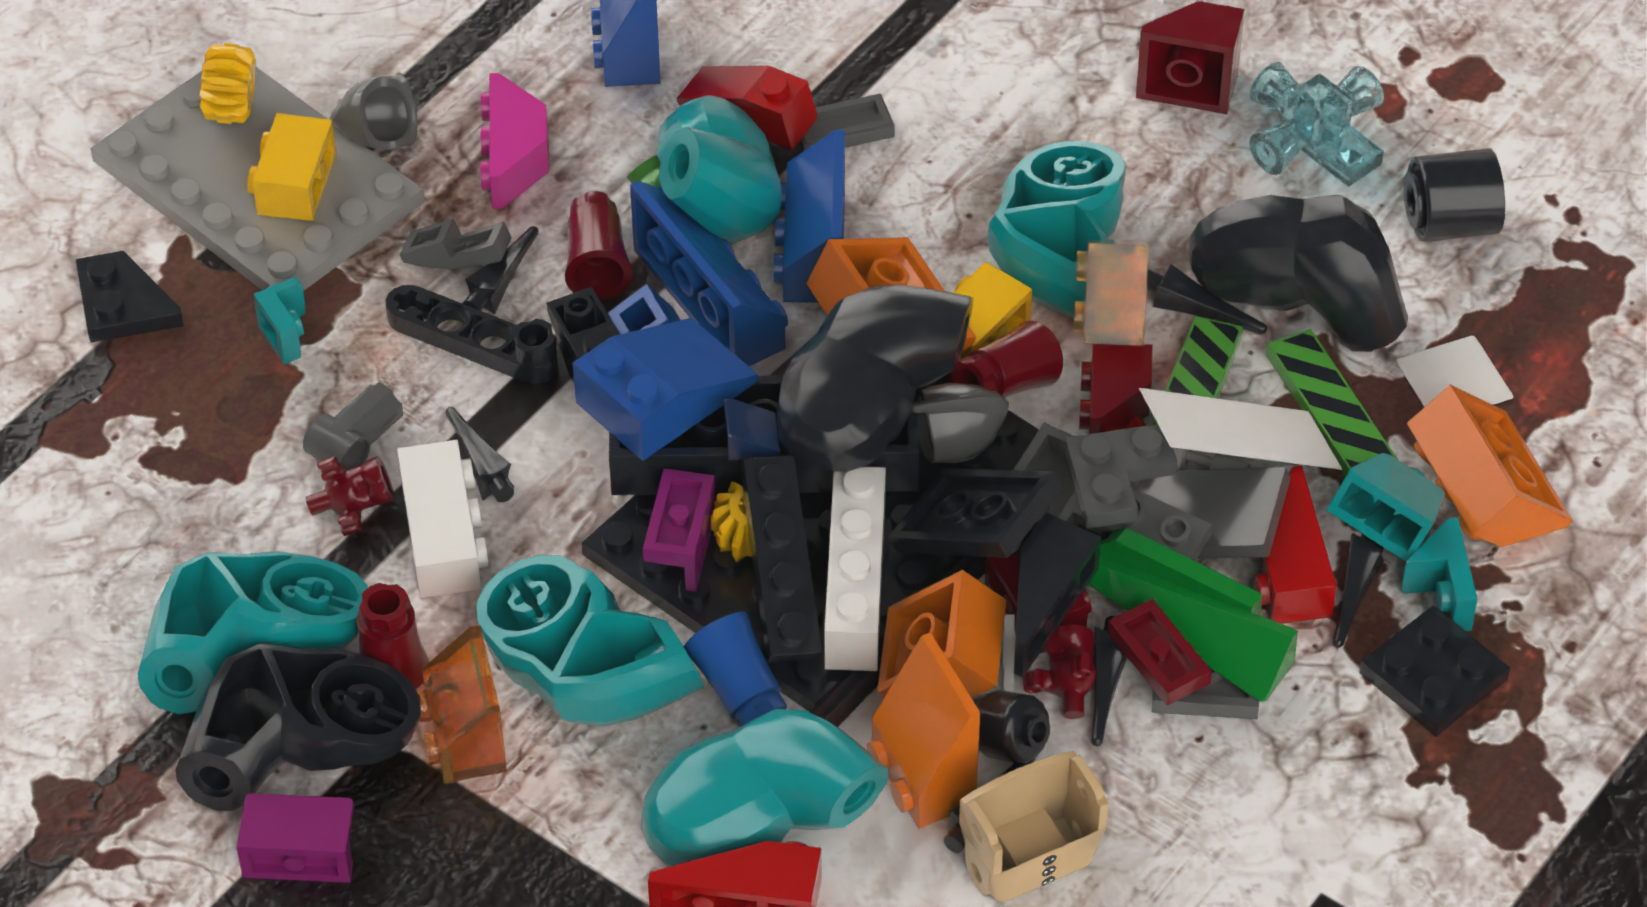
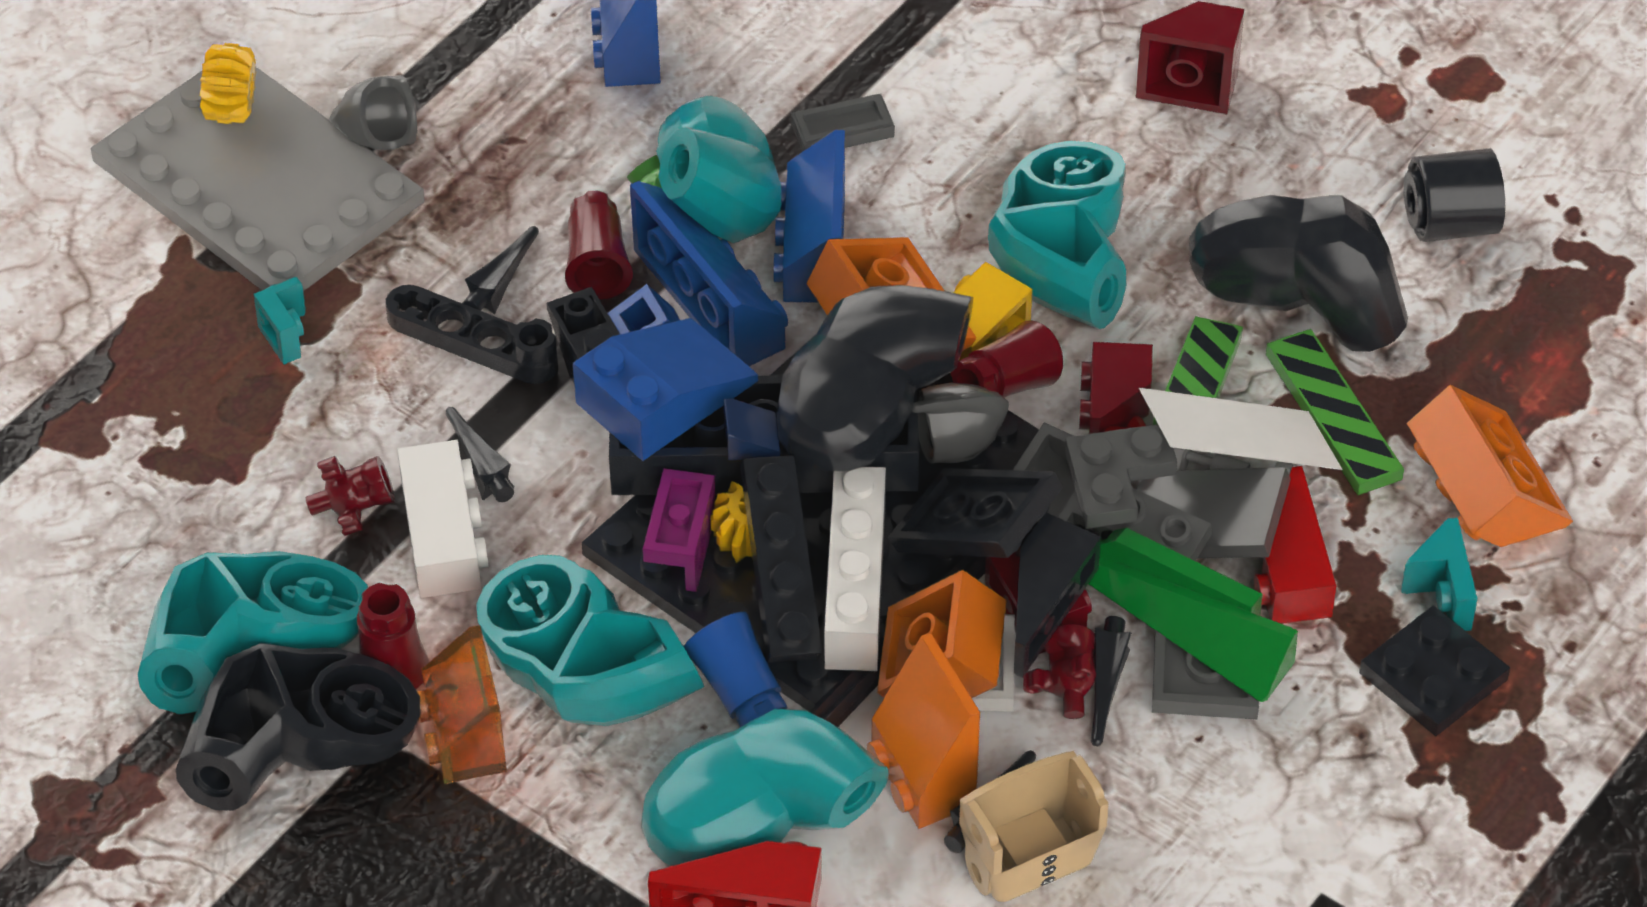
black wing [75,250,184,343] -> none
magenta panel [236,793,354,883] -> none
yellow brick [247,113,337,222] -> none
dark grey piece [303,382,403,470] -> none
dark grey slope [399,218,512,269] -> none
dark pink slope [480,73,549,209] -> none
red slope [676,66,818,150] -> none
black head [977,690,1050,763] -> none
clear orange slope [1073,240,1149,346] -> none
dark red plate [1108,599,1212,706] -> none
black piece [1140,264,1267,334] -> none
clear light blue brick [1249,62,1384,187] -> none
teal torso [1326,453,1445,562] -> none
black piece [1332,533,1384,648] -> none
white sticker [1396,336,1513,407] -> none

